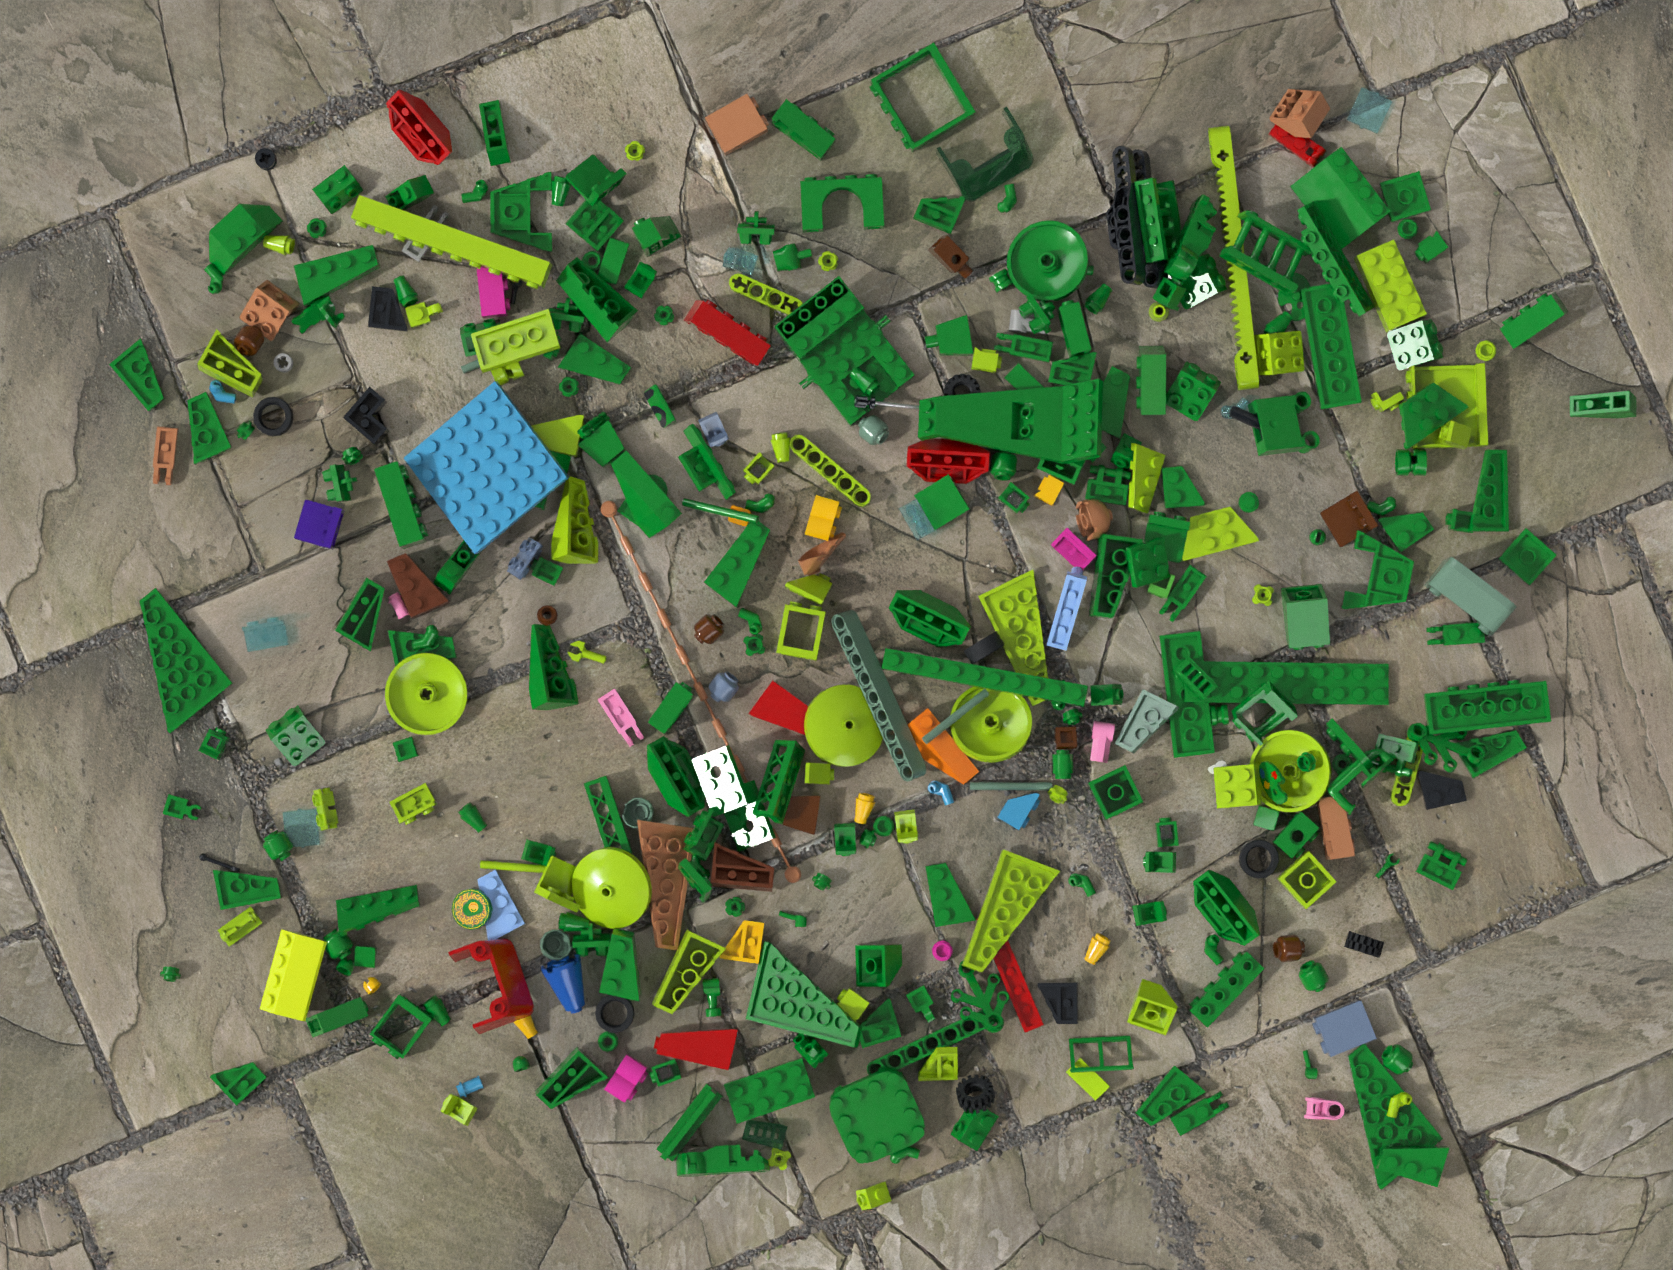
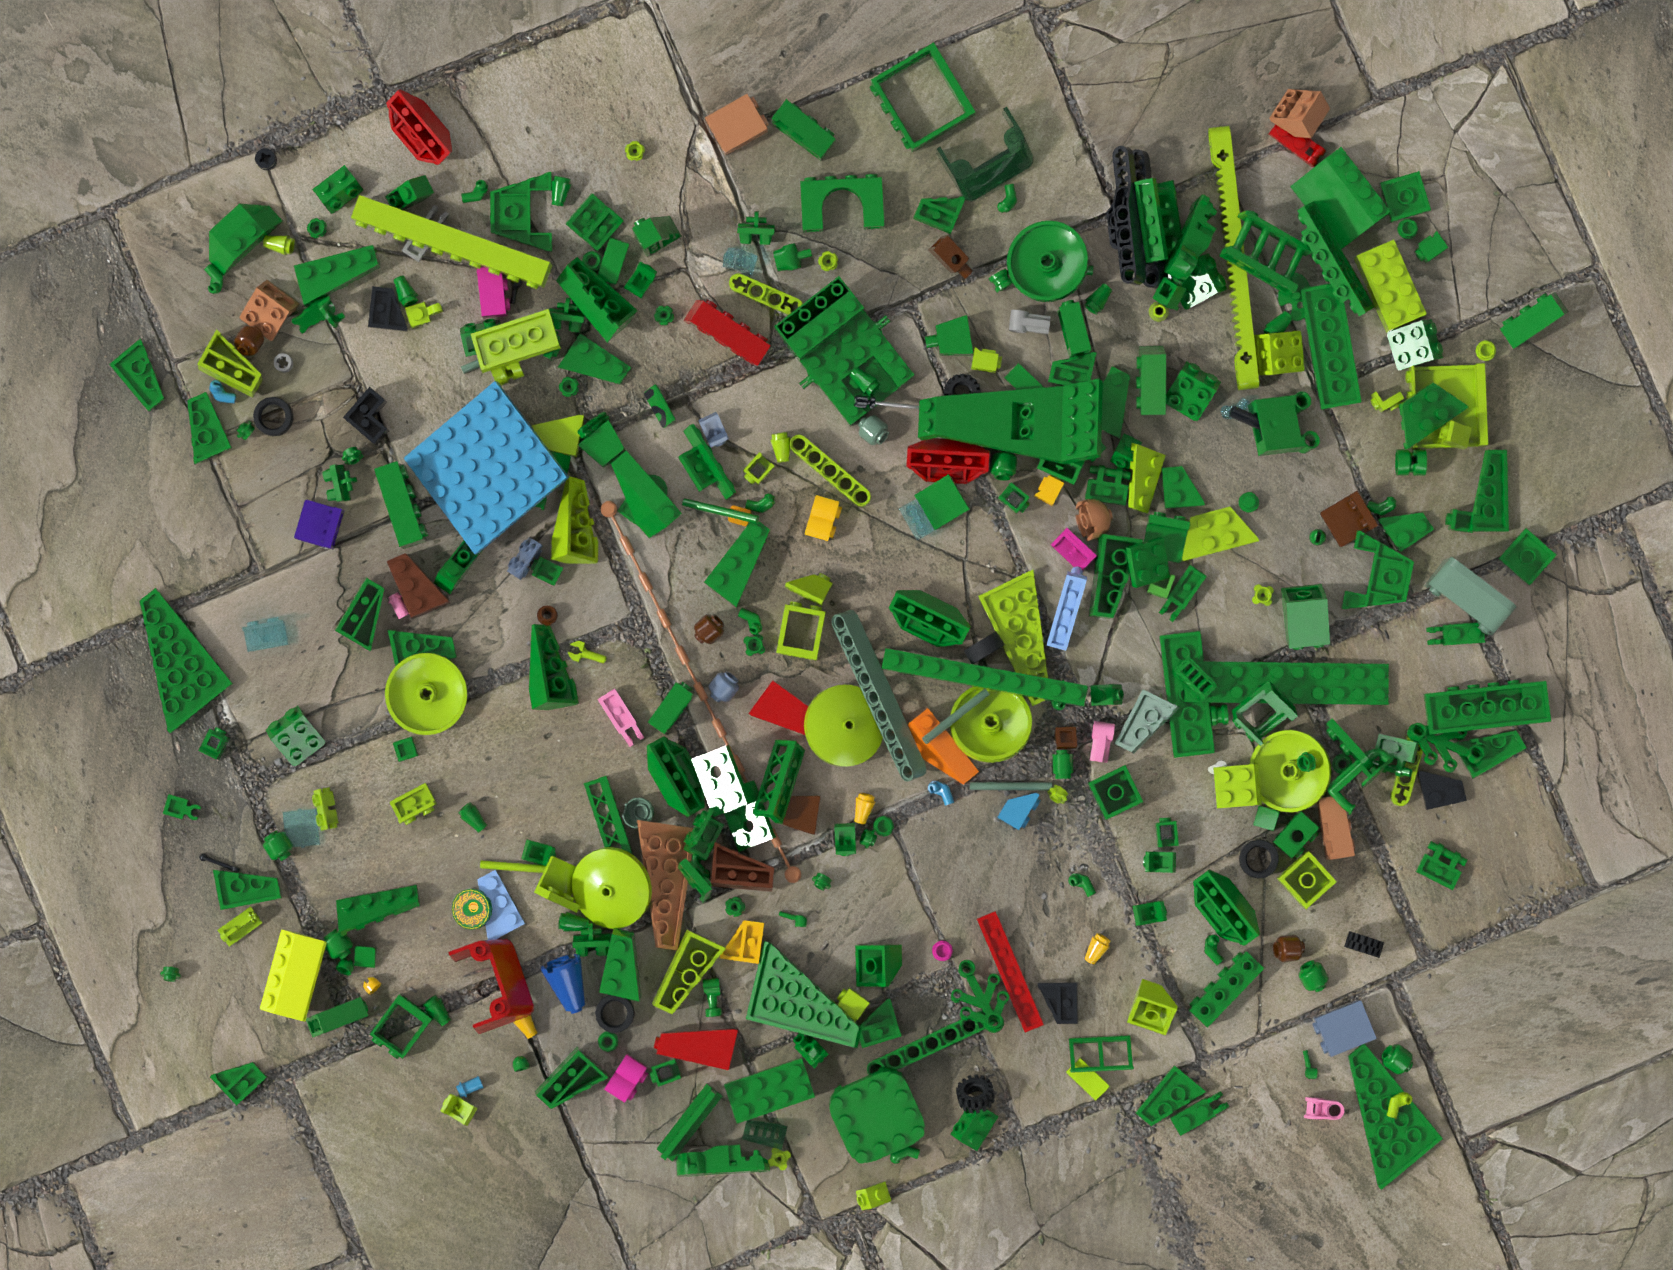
nougat hinge [153,426,179,485] -> none
green arm [412,625,439,650] -> none
green slope [479,100,511,166] -> none
sand green hair [540,929,572,961] -> none
green bracket [565,154,627,207] -> none
nougat piece [798,532,846,575] -> none
lime slope [805,763,835,785] -> none
lime bracket [894,809,918,844] -> none
green plate [906,985,935,1023] -> none
lime wing [918,1047,958,1081] -> none
green wing [925,863,976,927] -> none
lime wing [962,849,1060,973] -> none
green hinge [994,333,1053,363] -> none
green hips [1019,294,1055,334] -> none
green plate [1063,709,1083,726] -> none
green piece [1259,761,1288,804] -> none
clear light blue piece [1347,87,1392,134] -> none
green hand [1375,853,1400,879] -> none
green wedge [1375,1146,1449,1187] -> none
green slope [1570,391,1636,419] -> none

